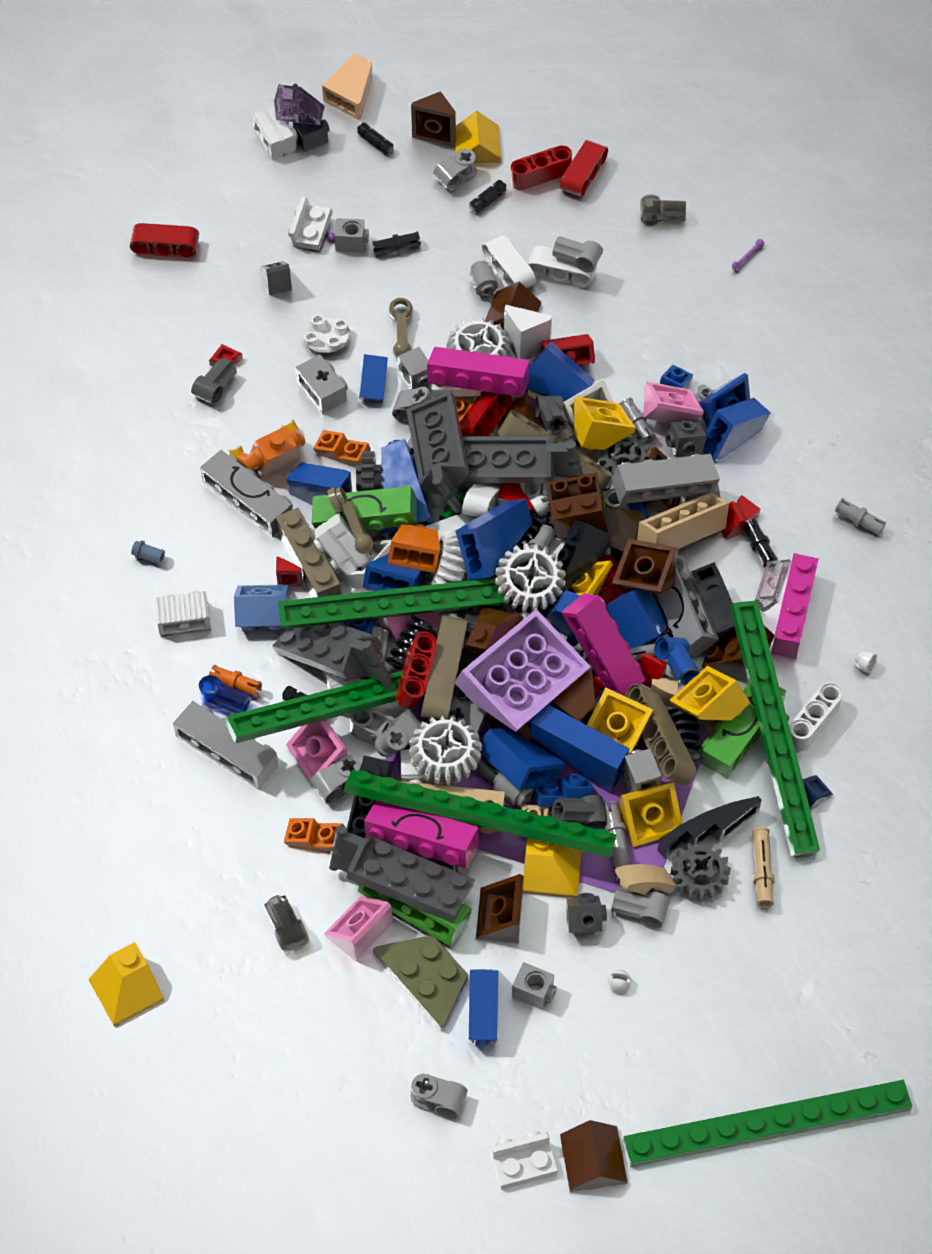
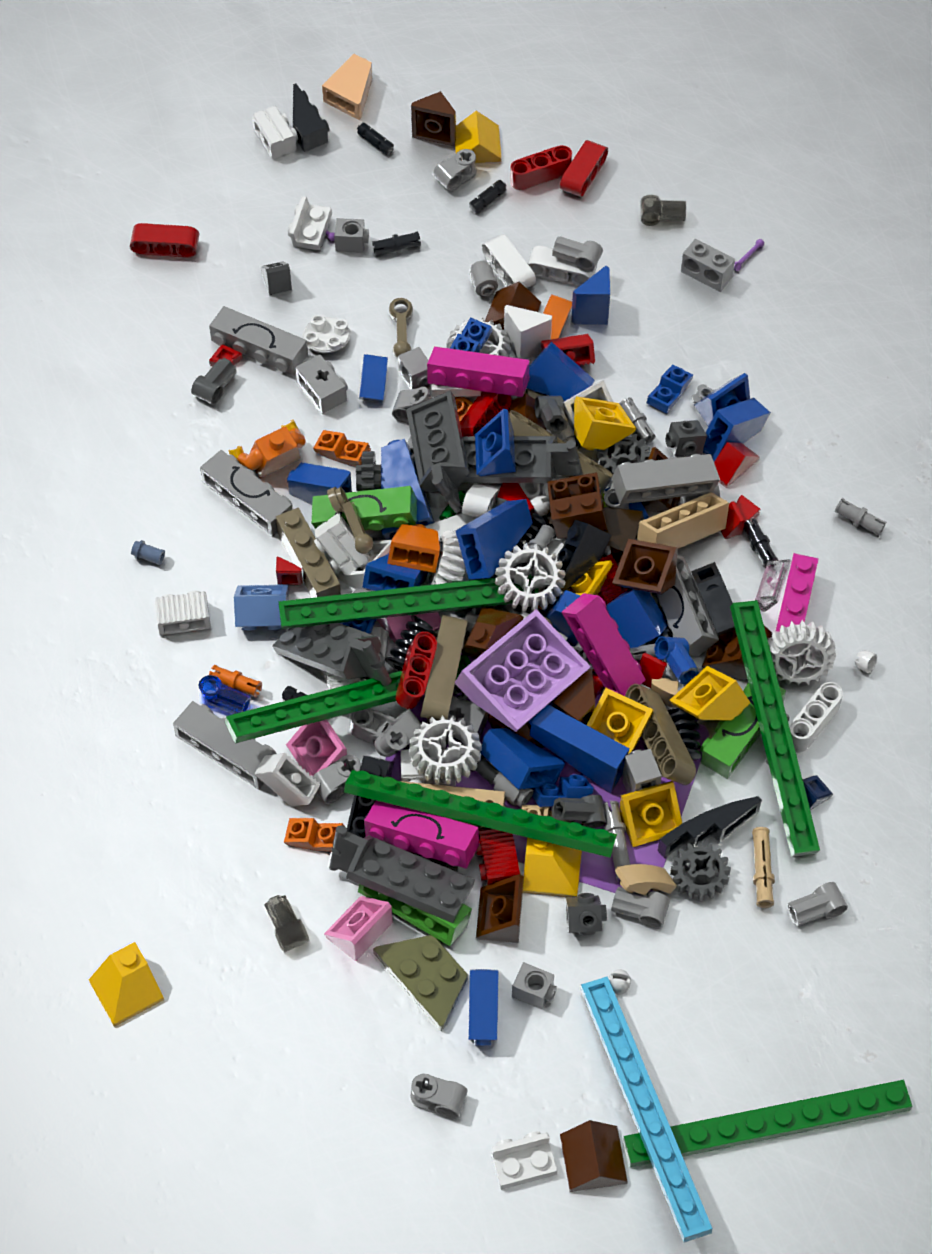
clear purple slope [274,84,325,125] -> none
bright pink slope [643,381,704,423] -> none
none -> light grey brick [209,306,308,375]
none -> white brick [255,753,320,807]
none -> blue slope [450,317,493,353]
none -> blue slope [475,409,516,476]
none -> red brick [476,829,520,885]
none -> orange slope [543,294,572,339]
none -> blue slope [571,266,610,325]
none -> medium azure plate [581,976,713,1242]
none -> light grey brick [681,239,735,292]
none -> red slope [714,442,760,488]
none -> white gear [768,620,836,686]
none -> light grey piece [788,882,848,926]

